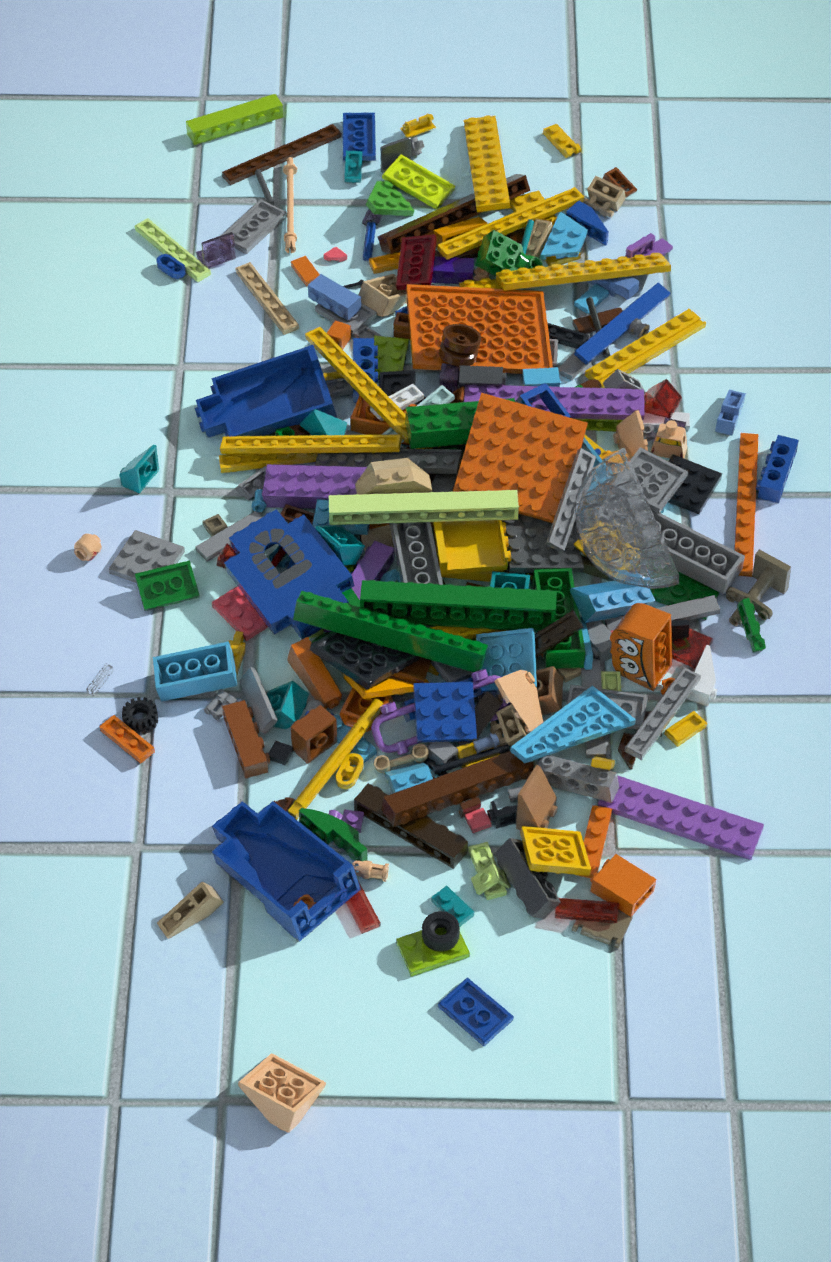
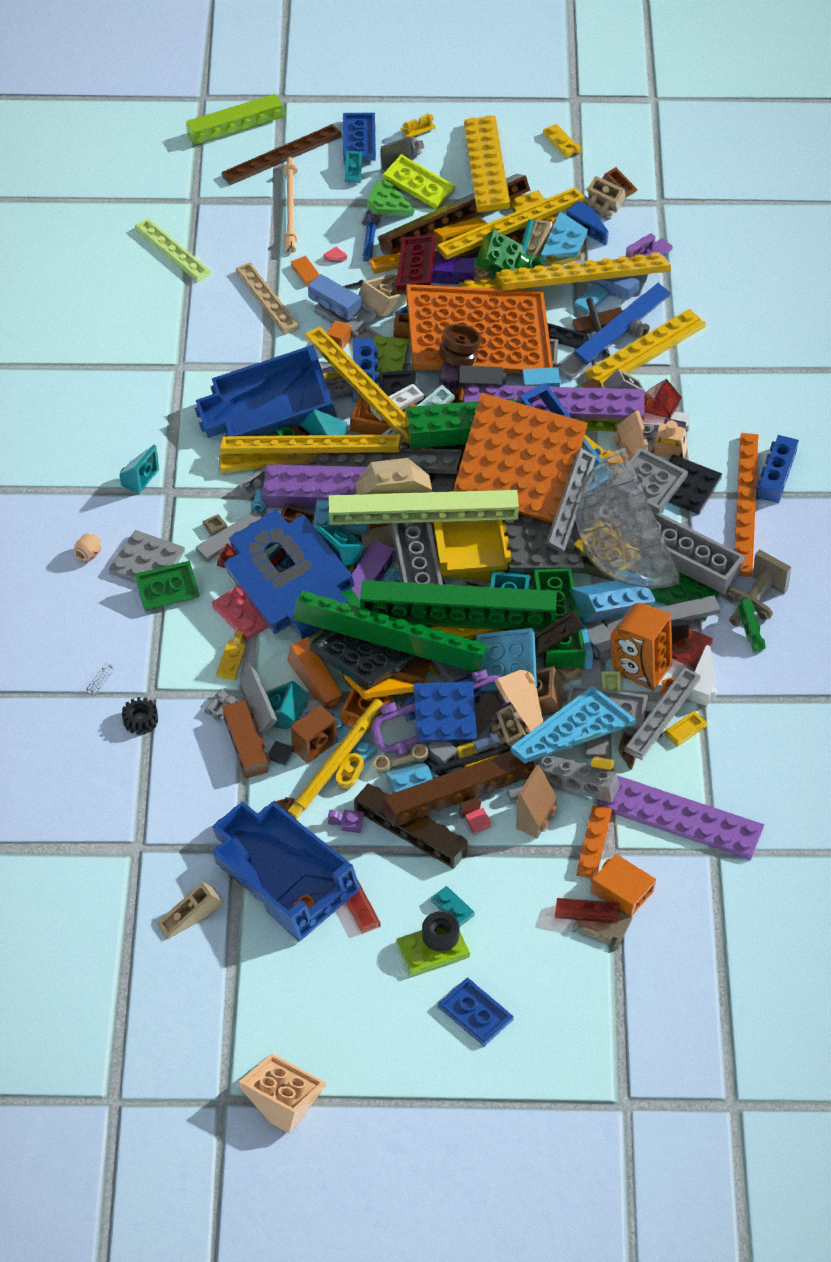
orange plate [99,715,155,764] -> none
medium azure brick [153,641,237,702] -> none
blue plate [156,254,186,279] -> none
clear purple bracket [196,232,236,268] -> none
light grey tile [220,199,287,254] -> none
dark grey bar [255,169,275,206] -> none
green slope [299,808,368,861] -> none
light nougat piece [352,860,389,882] -> none
yellowish green tile [468,842,507,900] -> none
yellowish green bracket [471,864,511,895] -> none
black bracket [487,801,517,829] -> none
dark grey wedge [494,838,561,919] -> none
yellow plate [520,826,591,876] -> none
medium blue slope [715,390,746,436] -> none

